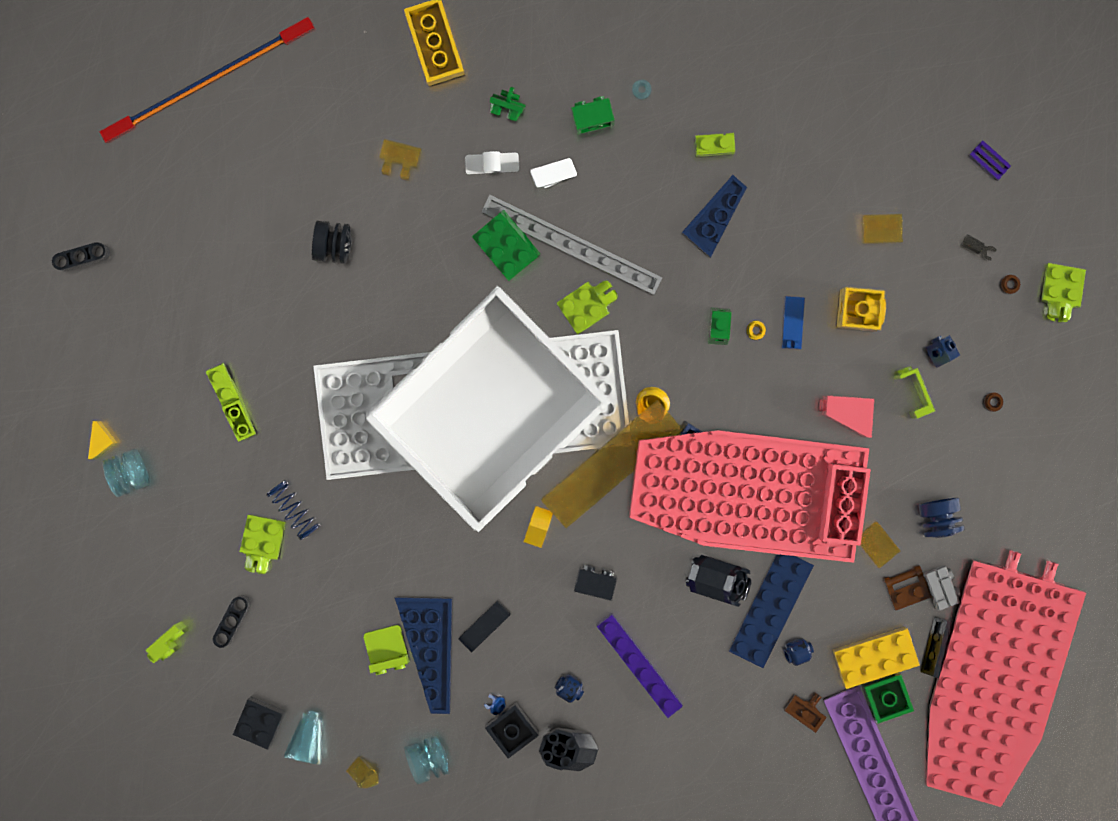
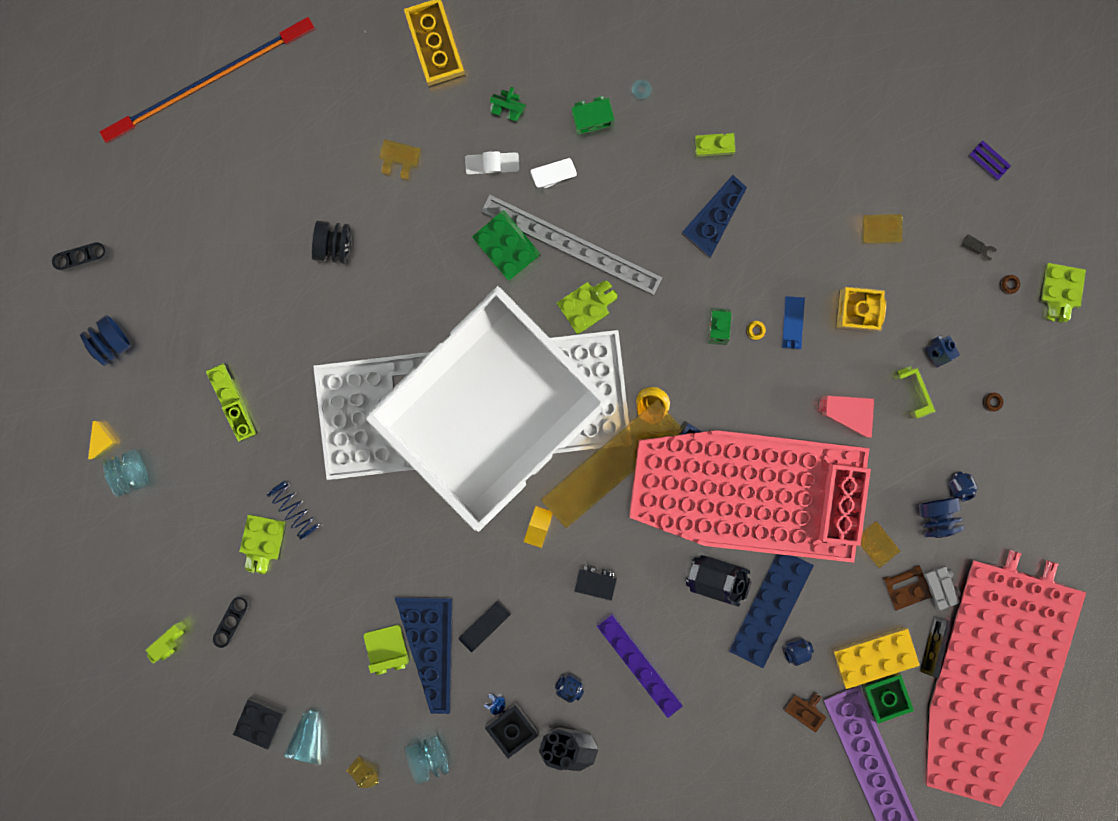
none -> dark blue wheel [80,315,131,366]
none -> dark blue head [949,472,978,502]

